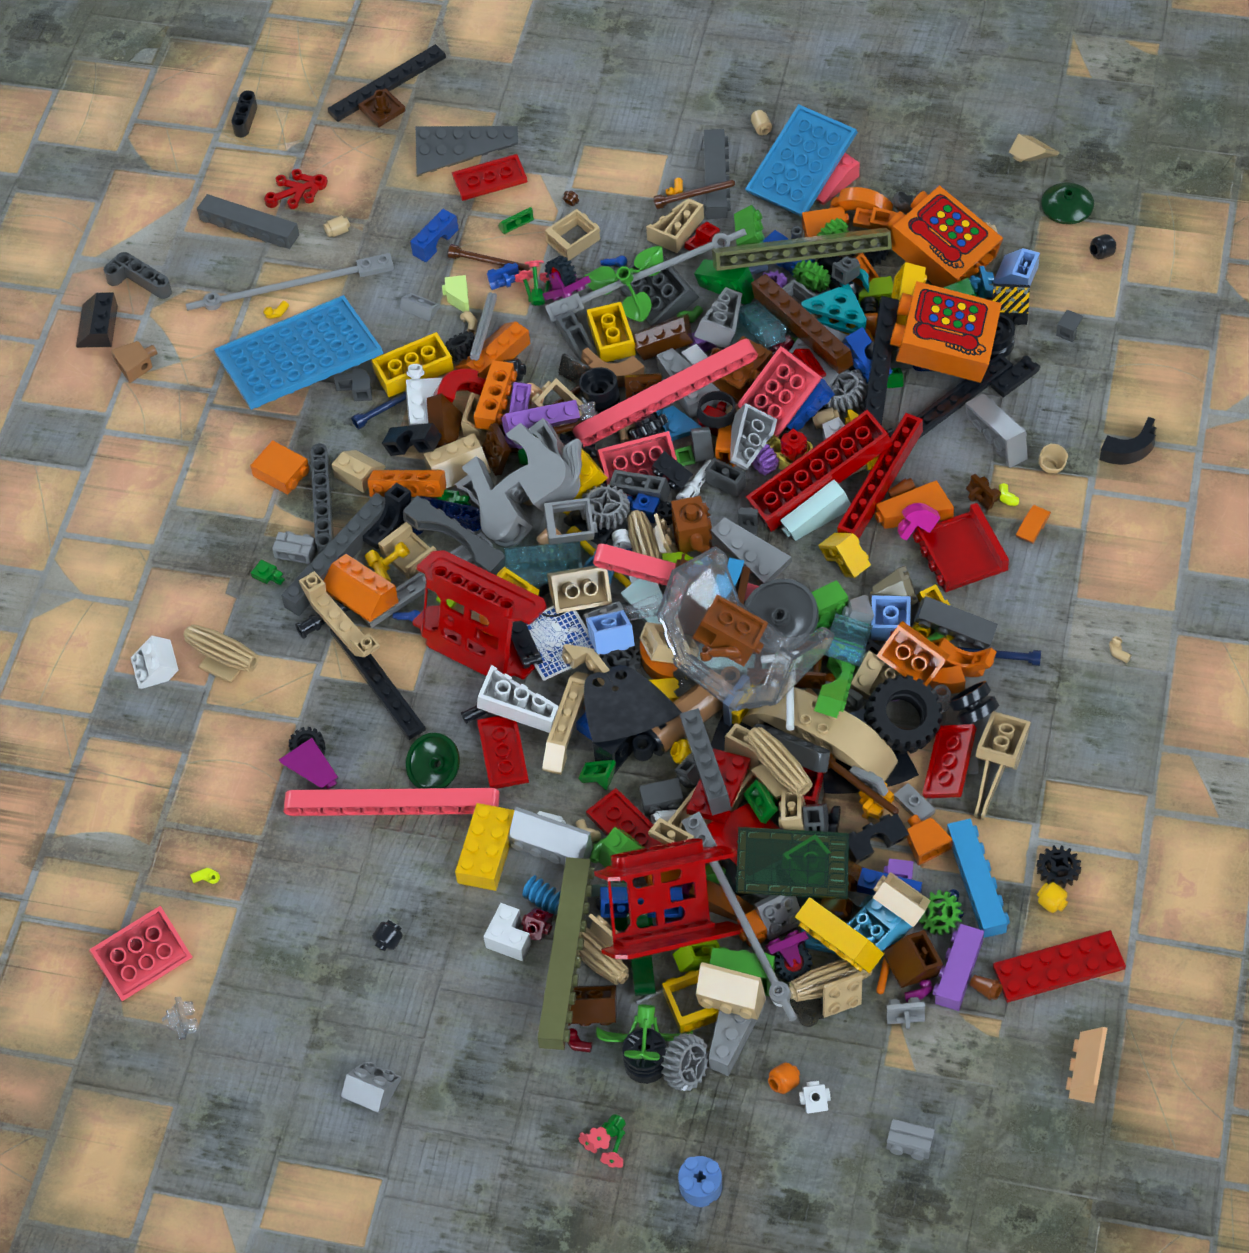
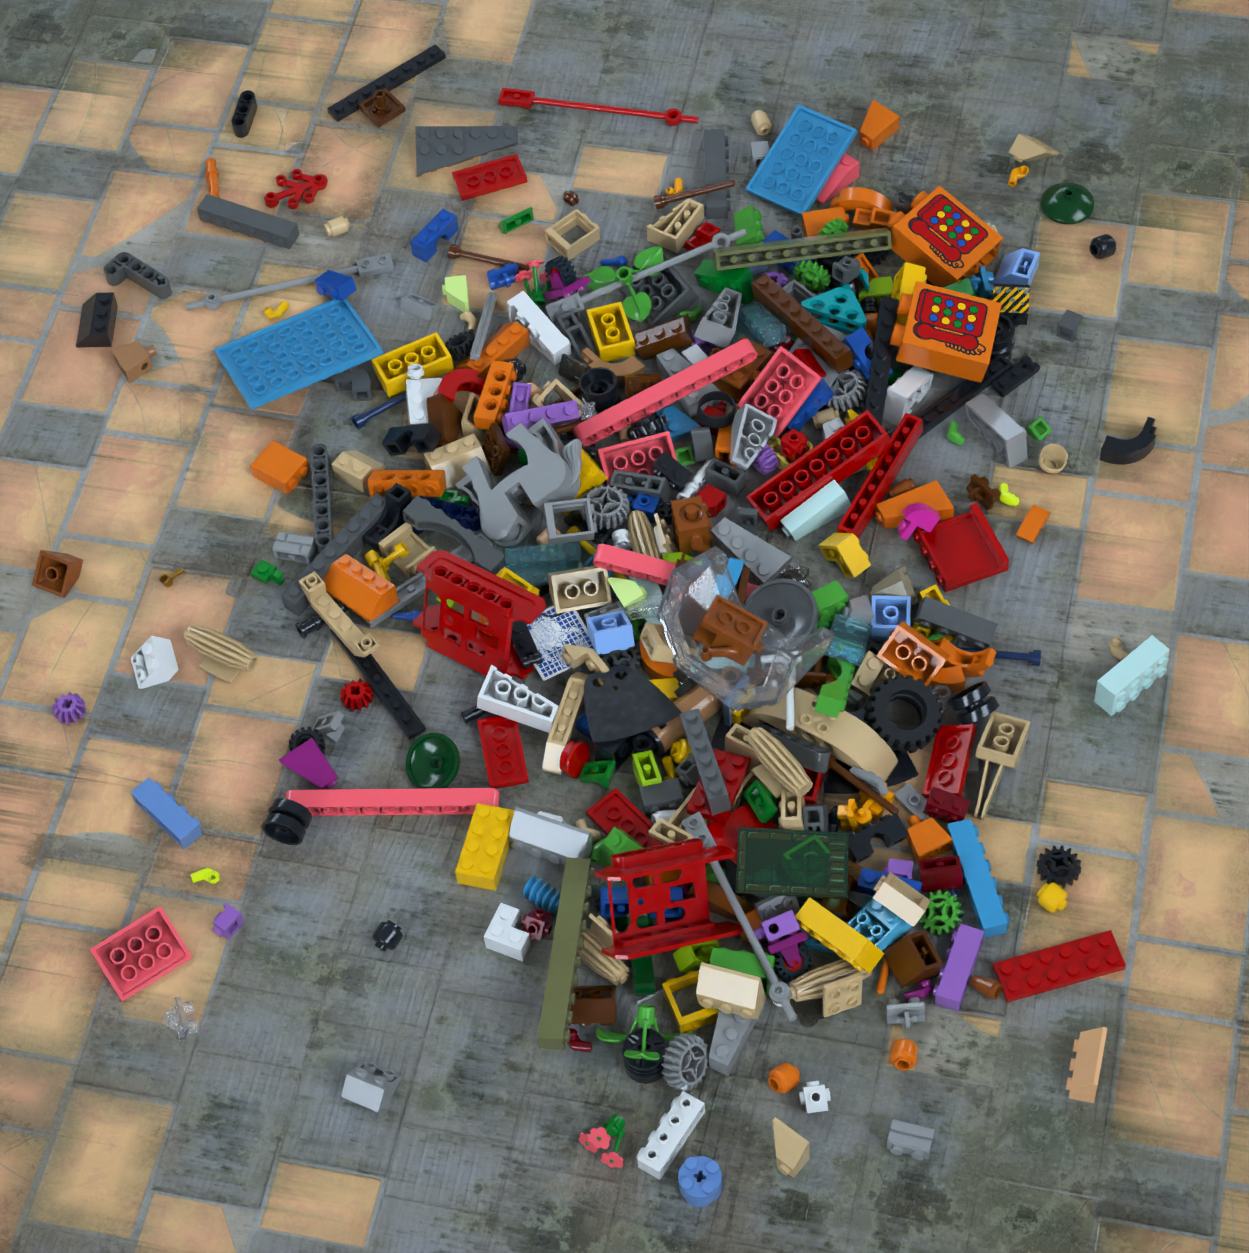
none -> dark orange slope [32,550,83,598]
none -> medium lavender gear [52,691,86,725]
none -> medium blue brick [131,777,202,850]
none -> pearl gold hand [159,567,184,587]
none -> orange pin [205,158,220,198]
none -> medium lavender brick [212,903,244,940]
none -> black wheel [261,798,312,845]
none -> light grey slope [312,711,345,742]
none -> blue brick [315,270,357,301]
none -> red gear [340,679,373,712]
none -> red bar [498,88,699,126]
none -> white wedge [507,291,571,365]
none -> red hat [560,741,590,779]
none -> yellowish green slope [607,577,649,615]
none -> bright green arm [631,615,644,642]
none -> lime slope [632,750,662,787]
none -> white brick [637,1091,705,1180]
none -> yellow arm [662,756,677,781]
none -> red slope [697,483,727,518]
none -> light grey brick [751,141,769,169]
none -> medium lavender torso [753,910,800,942]
none -> tan slope [773,1117,810,1178]
none -> clear smoke plate [779,565,811,588]
none -> light orange hips [837,799,872,833]
none -> orange slope [860,100,900,151]
none -> white wedge [883,366,934,426]
none -> orange head [890,1038,918,1071]
none -> dark red brick [918,856,963,892]
none -> dark red brick [923,786,971,823]
none -> bright green arm [947,421,965,445]
none -> light orange arm [1008,165,1029,187]
none -> bright green slope [1024,416,1052,442]
none -> light aqua brick [1094,635,1170,716]

